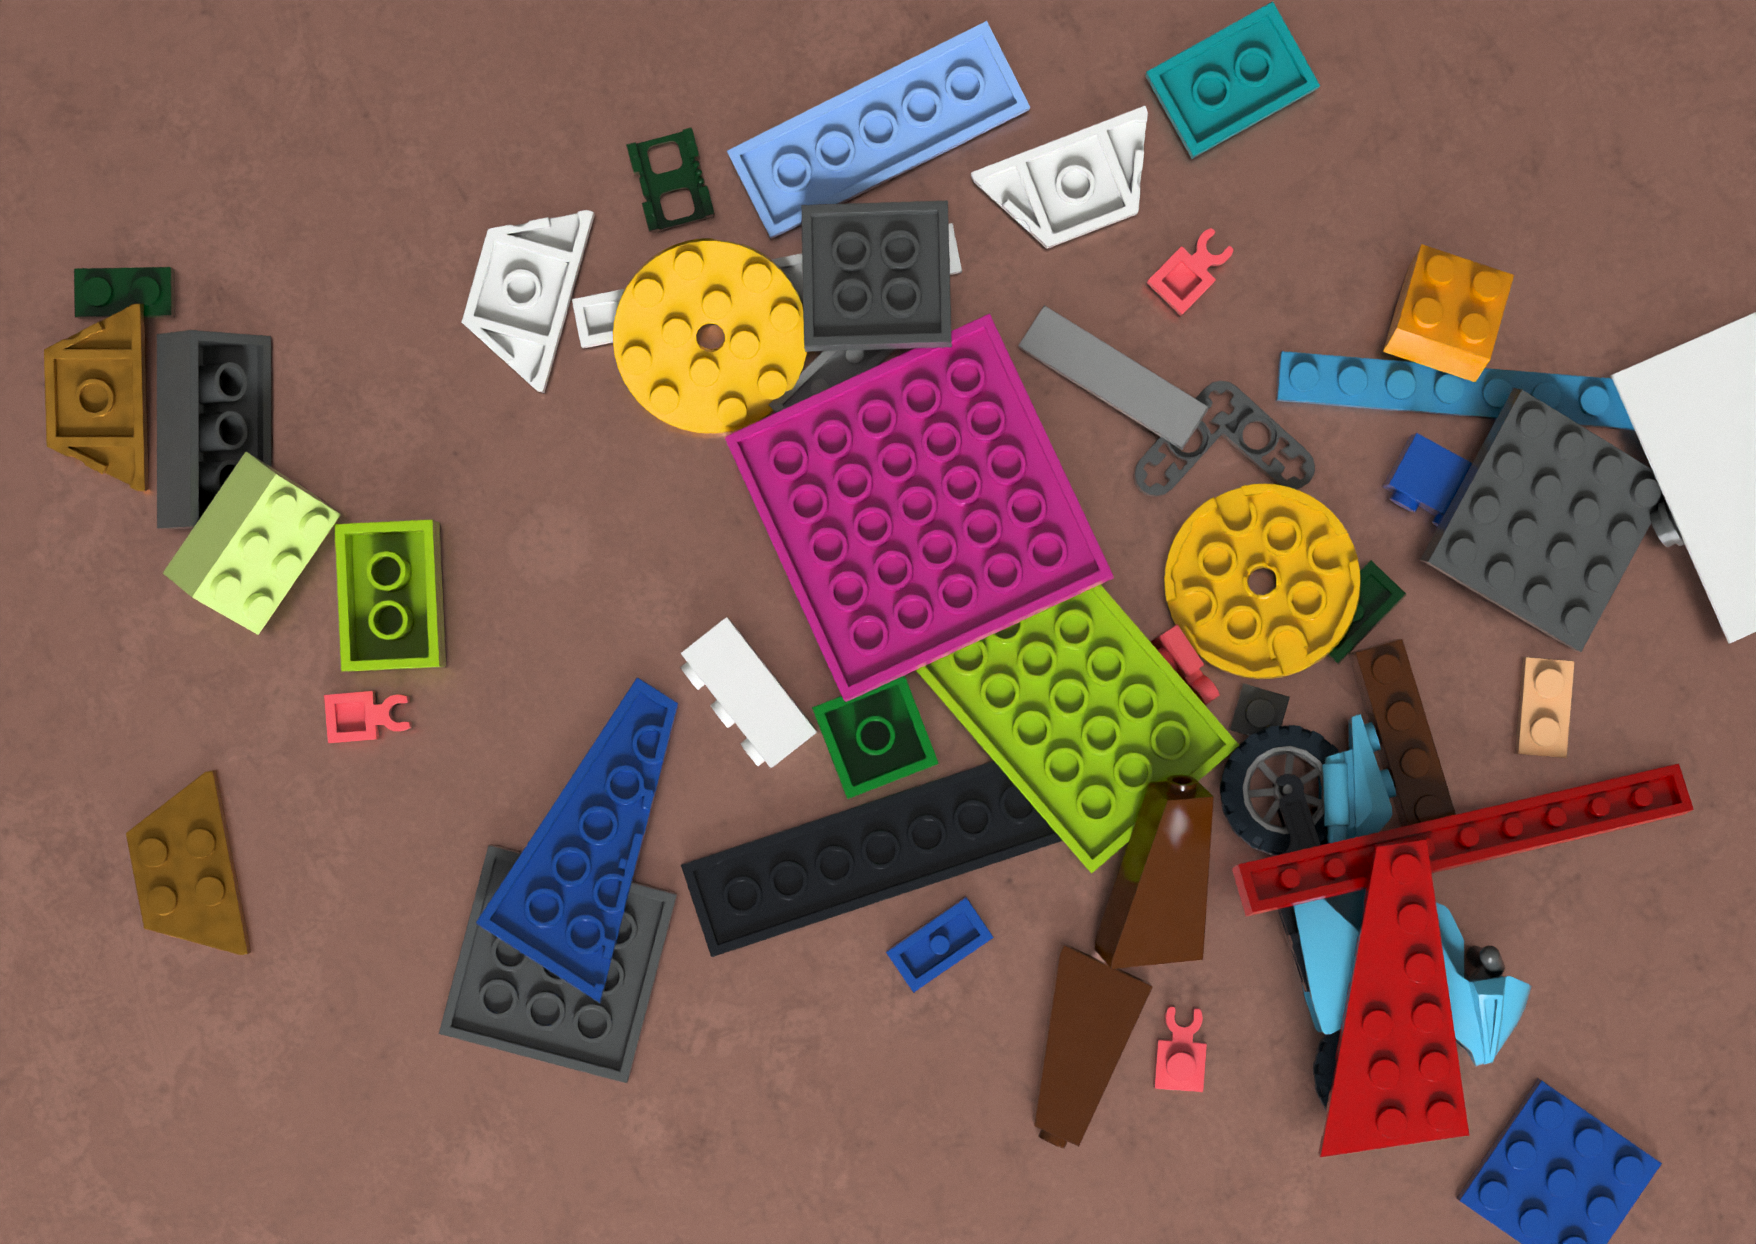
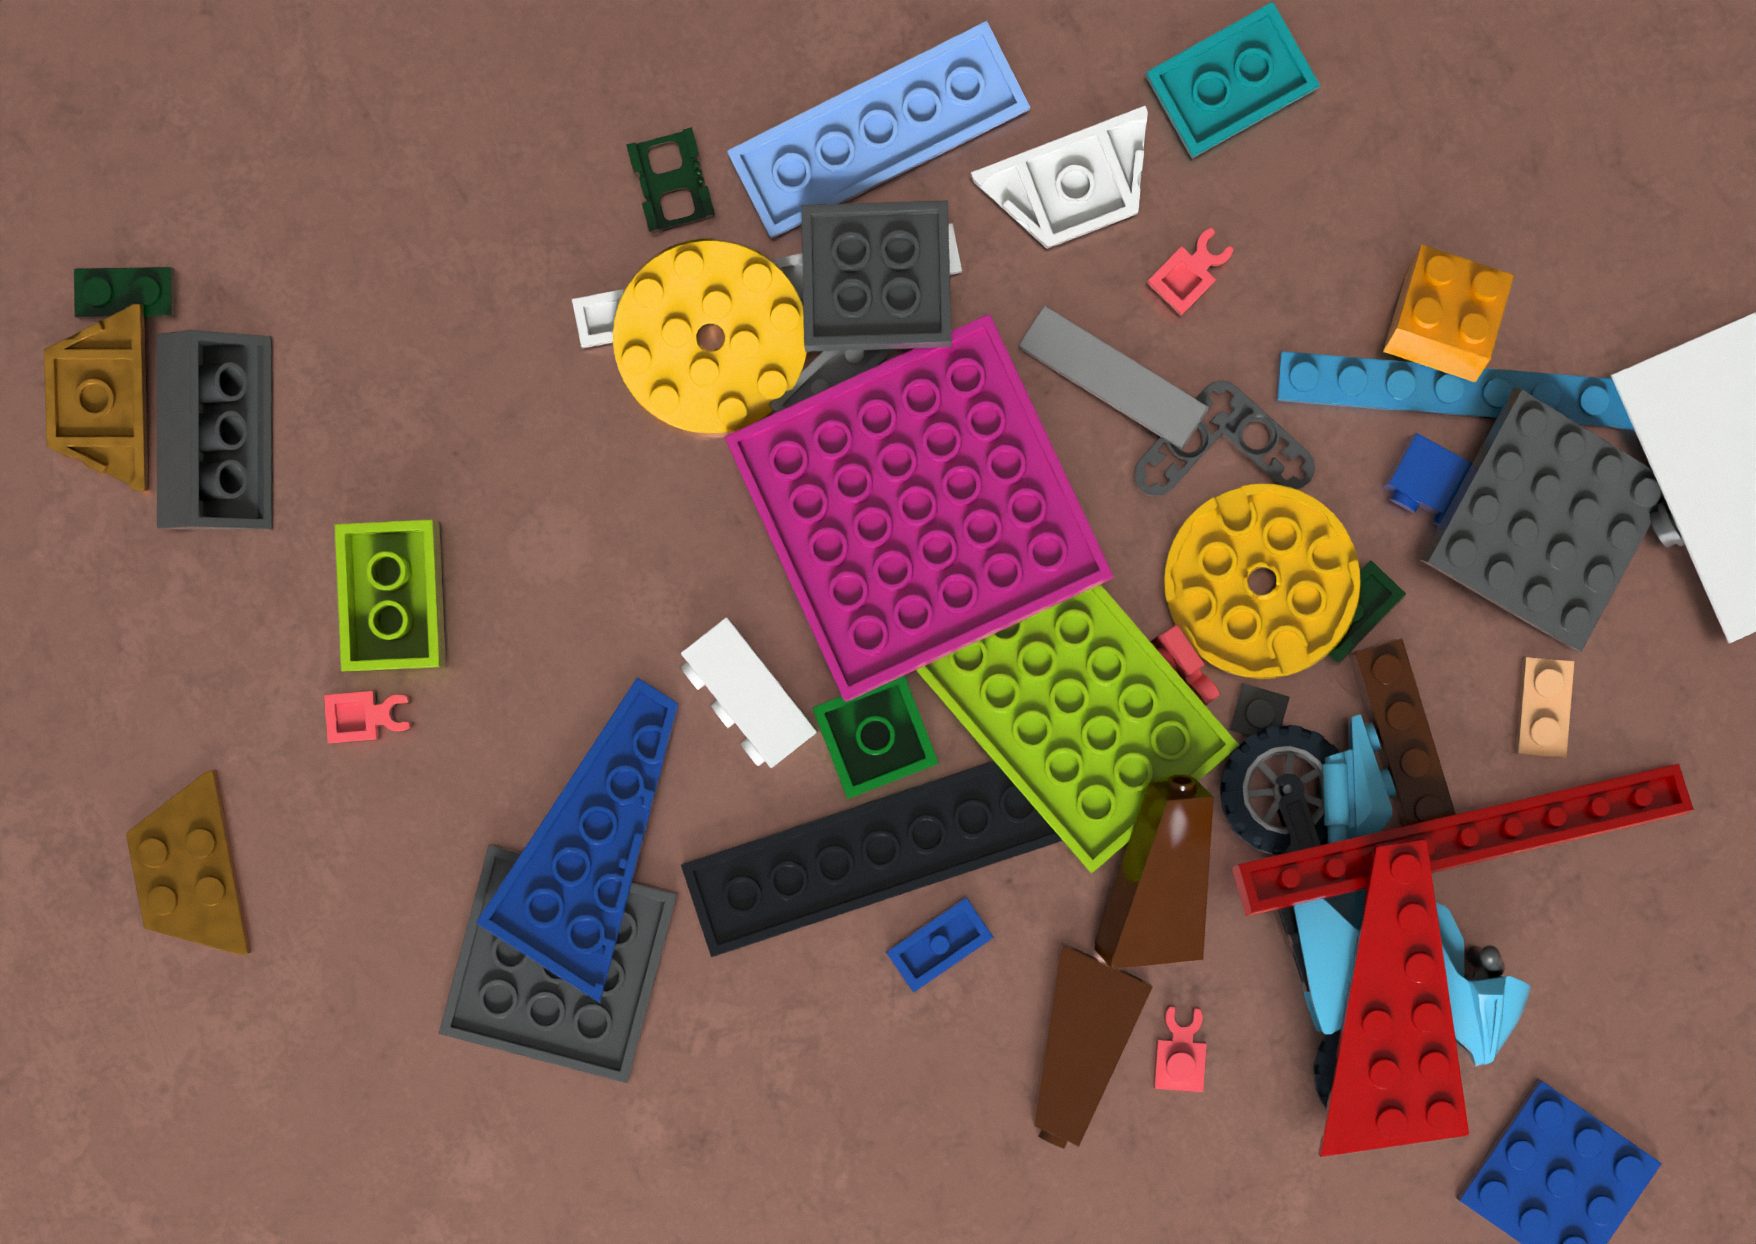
yellowish green brick [163,452,341,635] -> none
white wing [462,210,595,393] -> none

